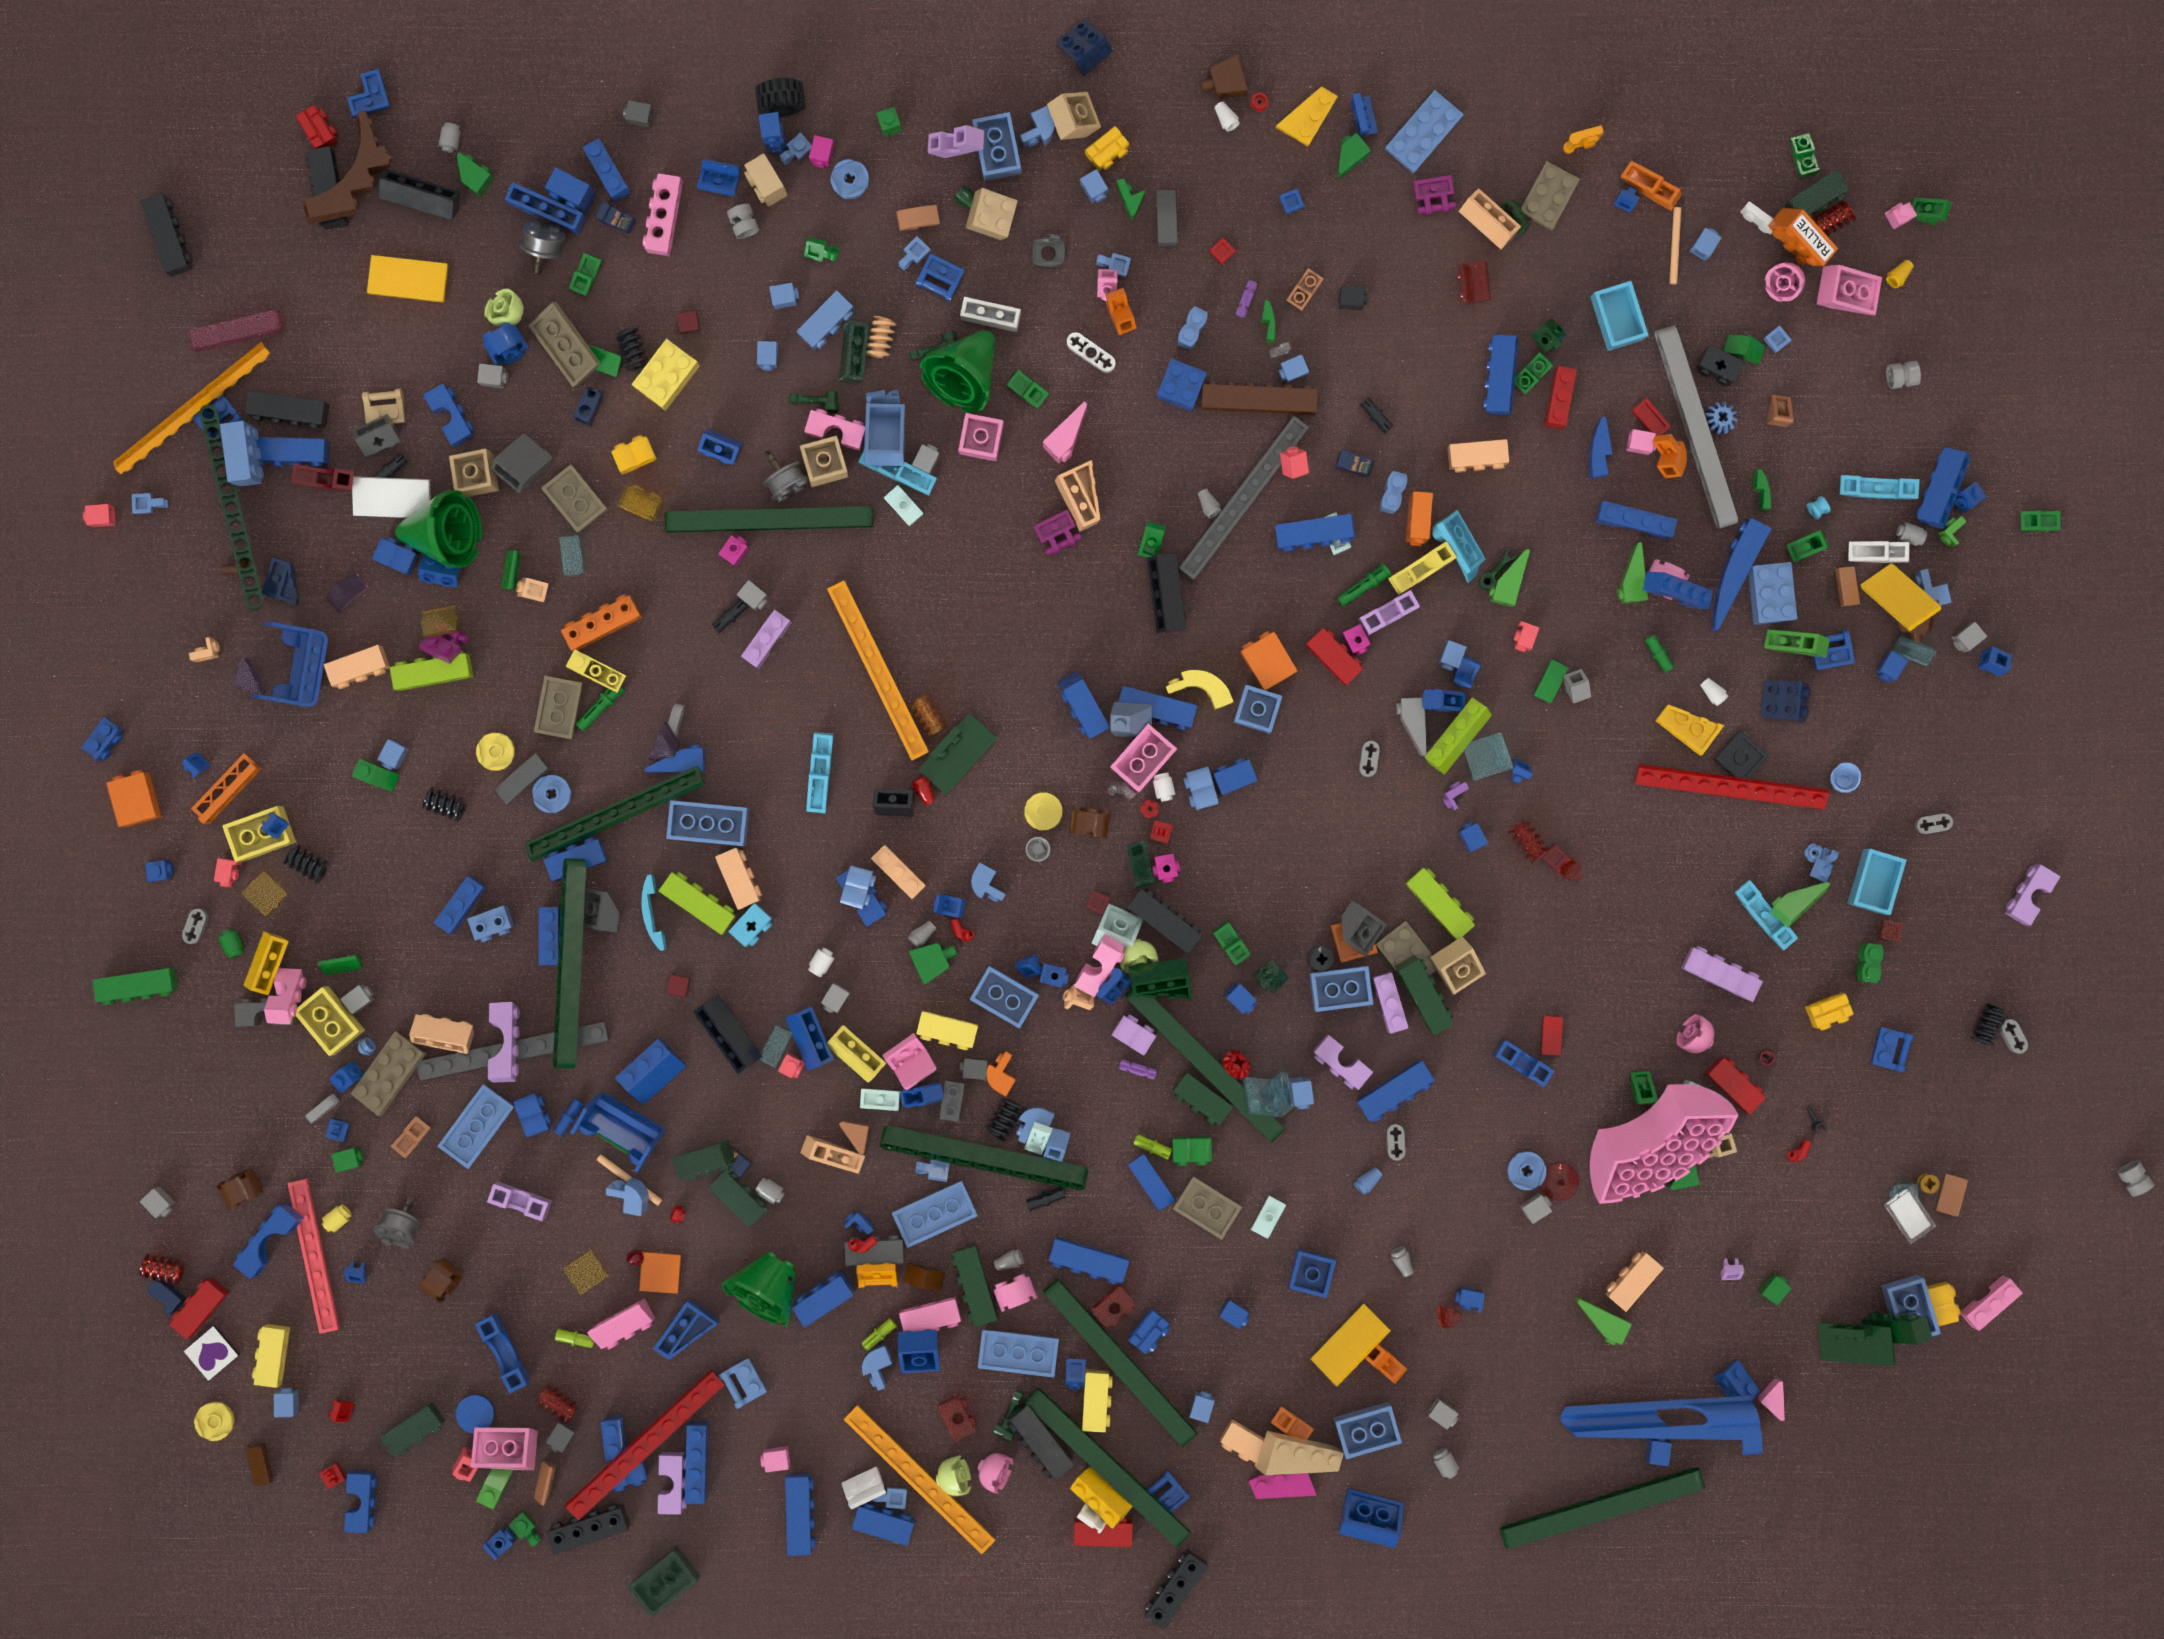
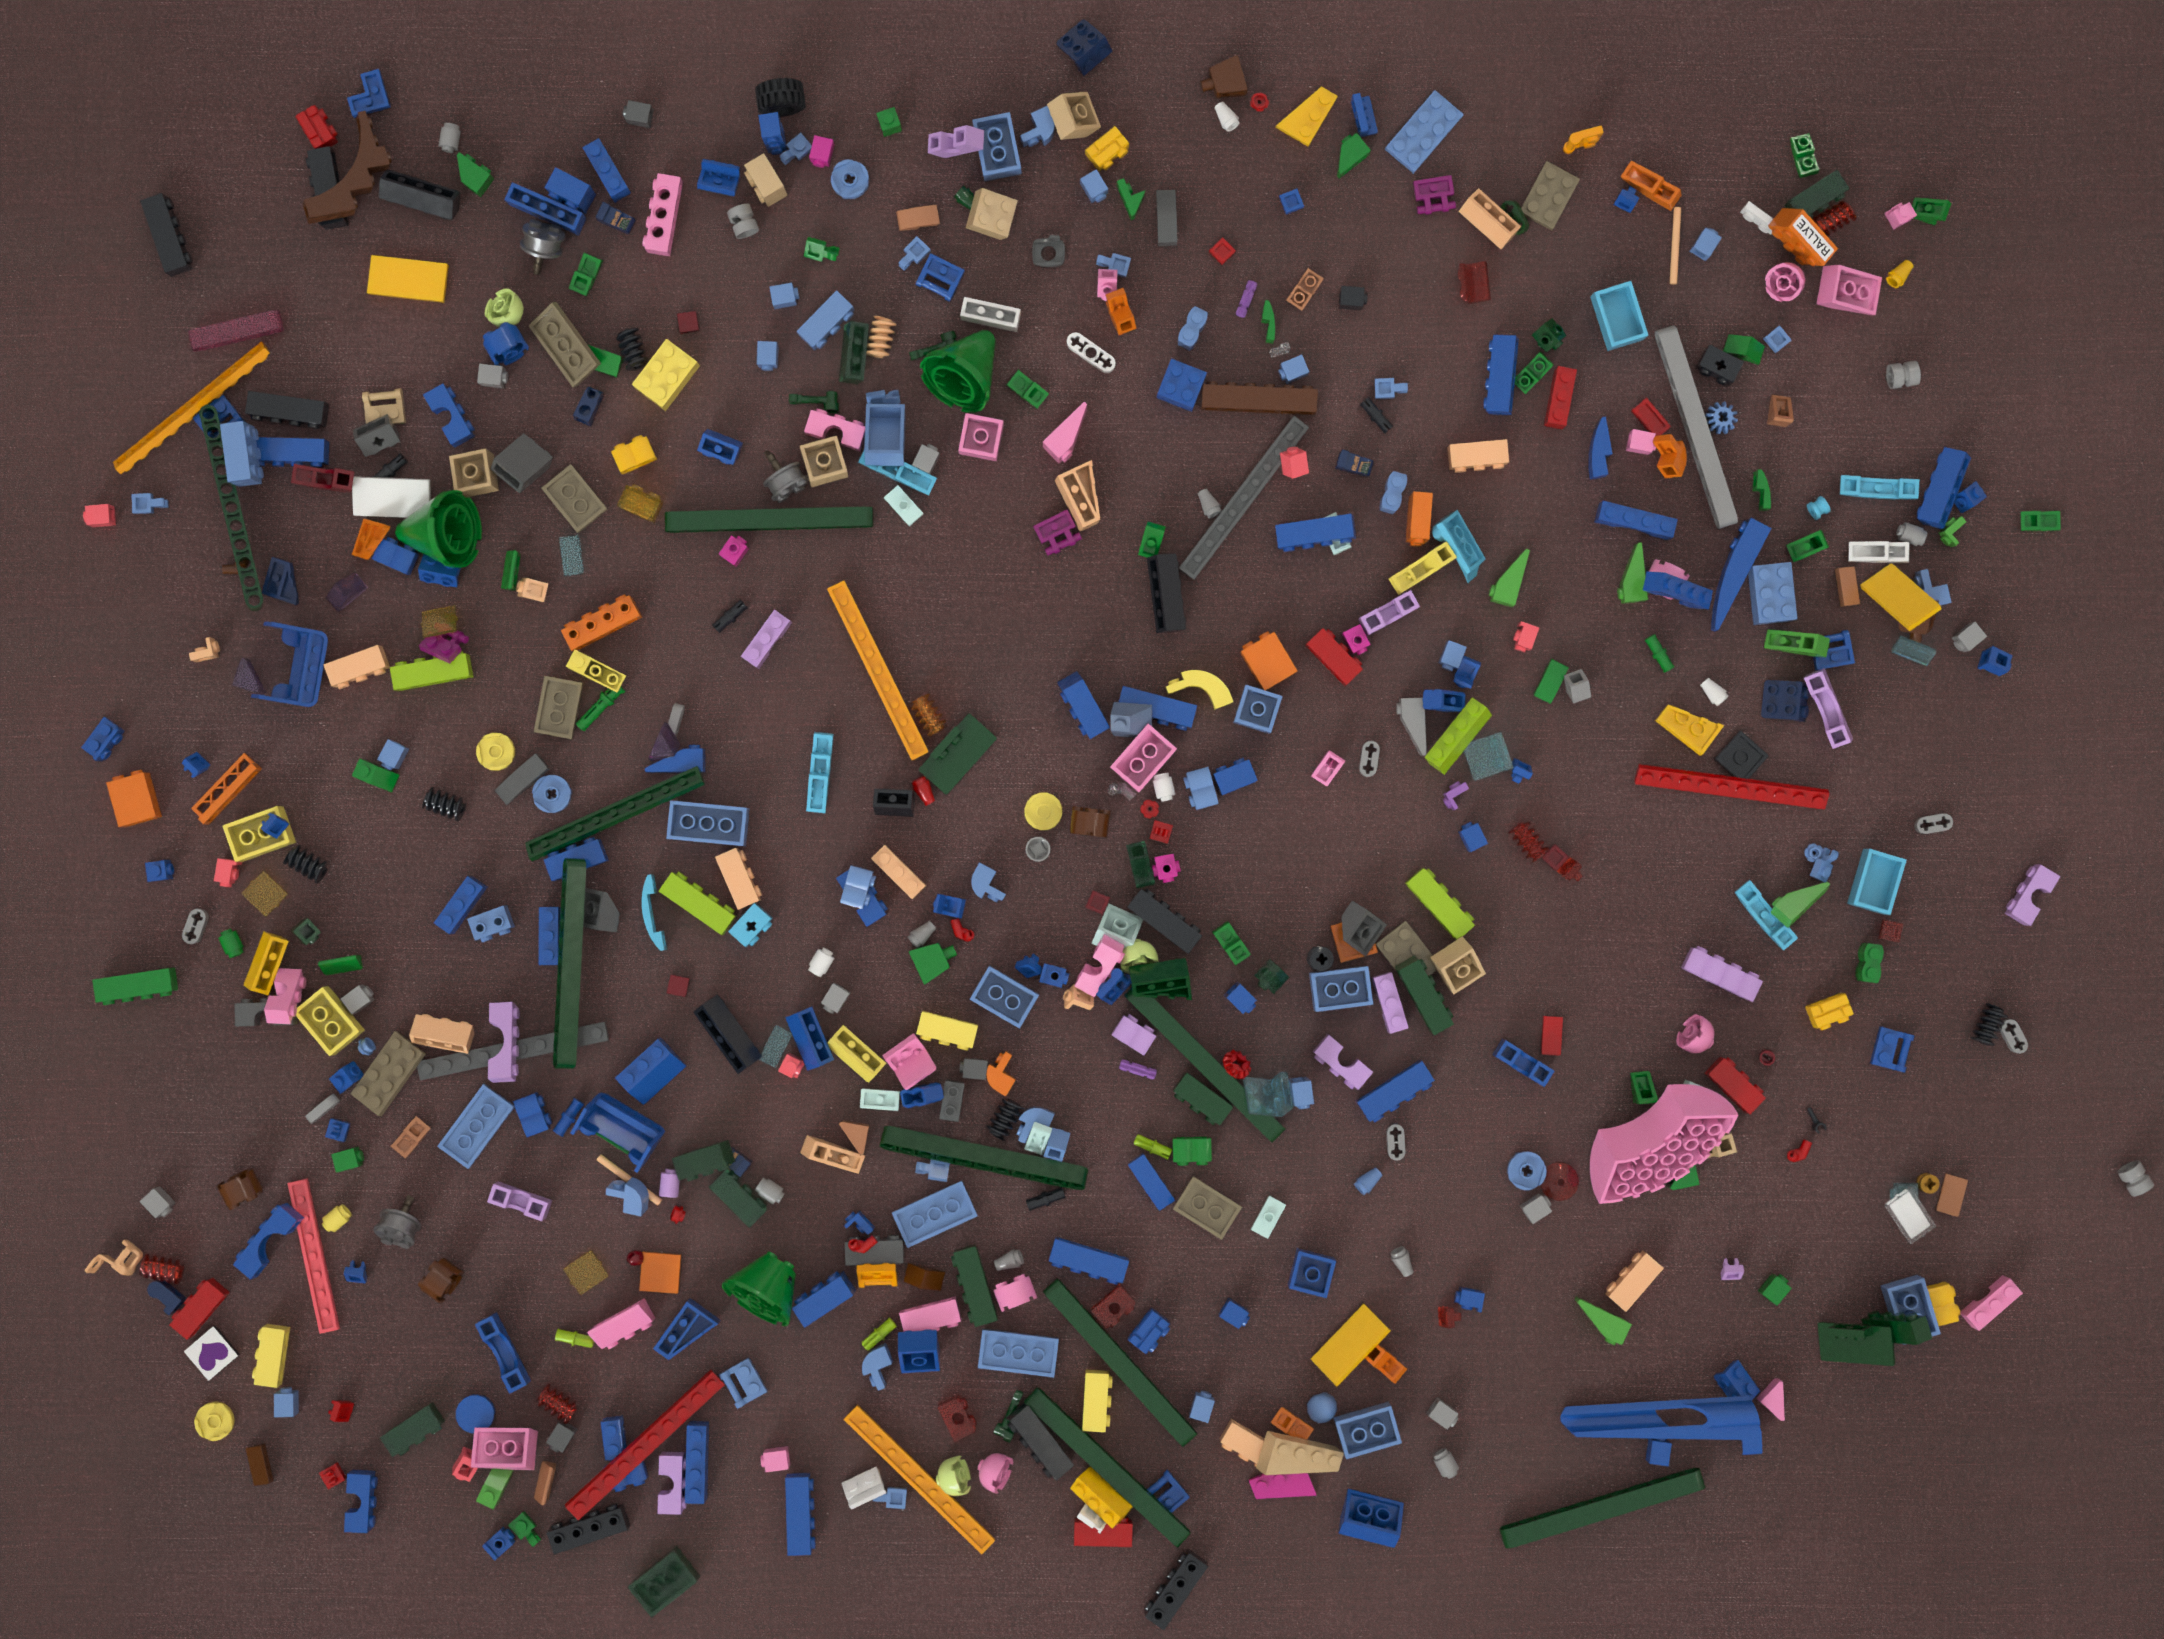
light grey brick [737,580,768,611] -> none
blue brick [852,1502,915,1546] -> none
blue bracket [1065,1359,1086,1390] -> none
green pin [1336,562,1392,607] -> none
dark green brick [1479,548,1517,590] -> none
light blue hair [1830,763,1861,793] -> none
blue brick [1875,651,1908,682] -> none
none -> light nougat piece [85,1240,143,1276]
none -> dark green brick [290,917,321,945]
none -> orange wing [352,519,390,560]
none -> lavender brick [659,1168,680,1198]
none -> medium blue hair [1307,1392,1337,1423]
none -> bright pink slope [1311,750,1345,786]
none -> medium blue plate [1374,378,1408,399]
none -> lavender arch [1804,668,1853,749]

